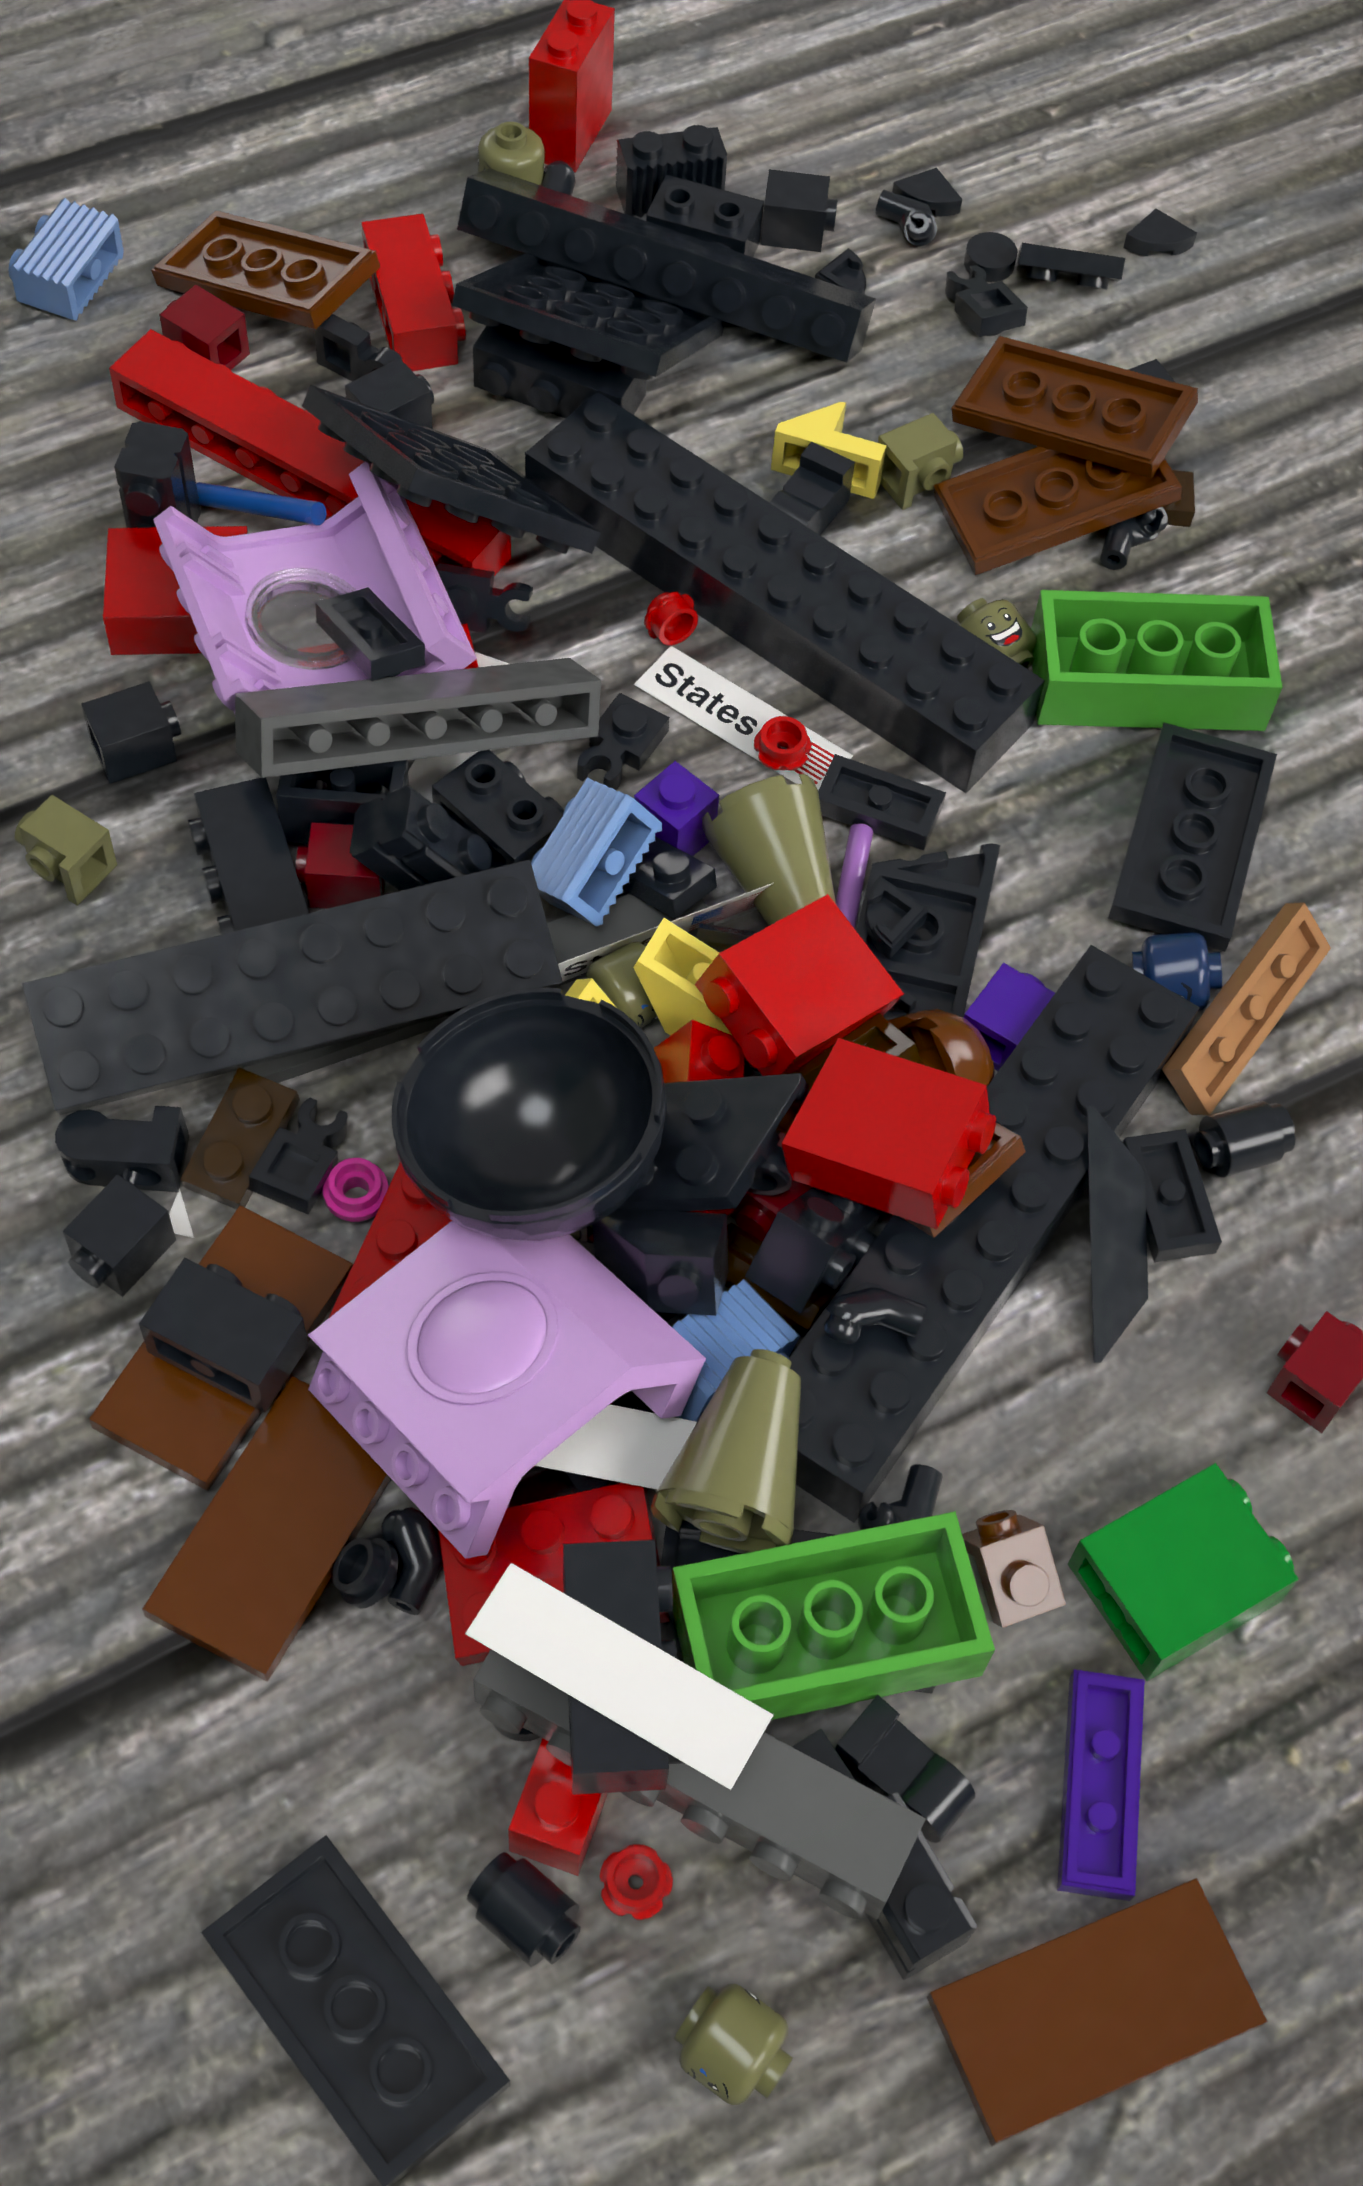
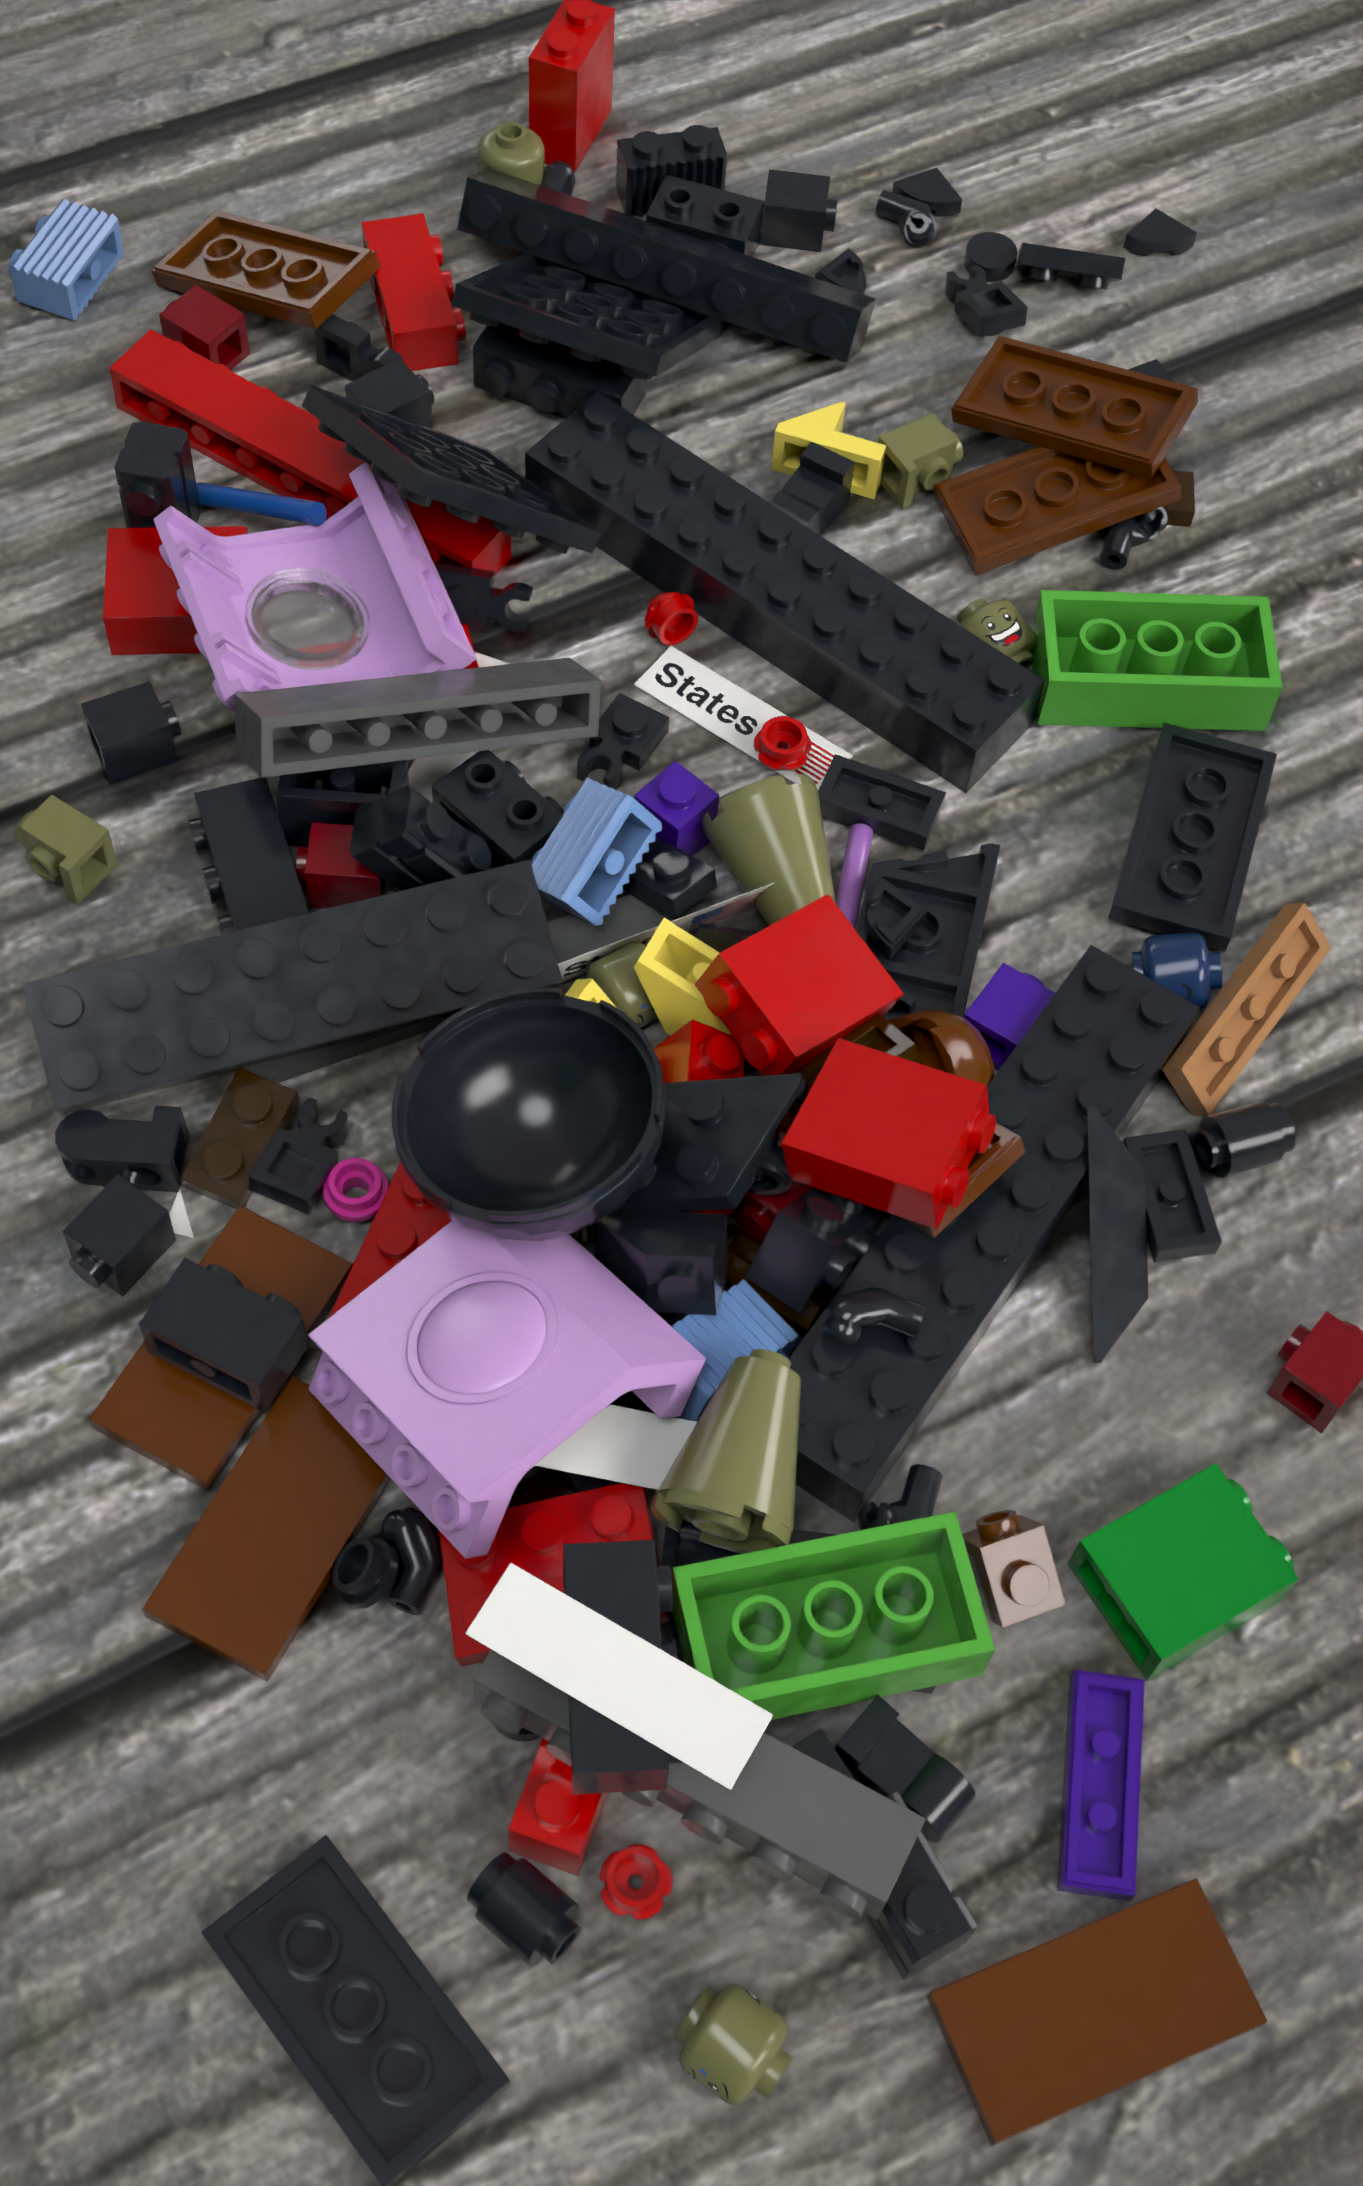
black plate [315,587,425,681] -> none

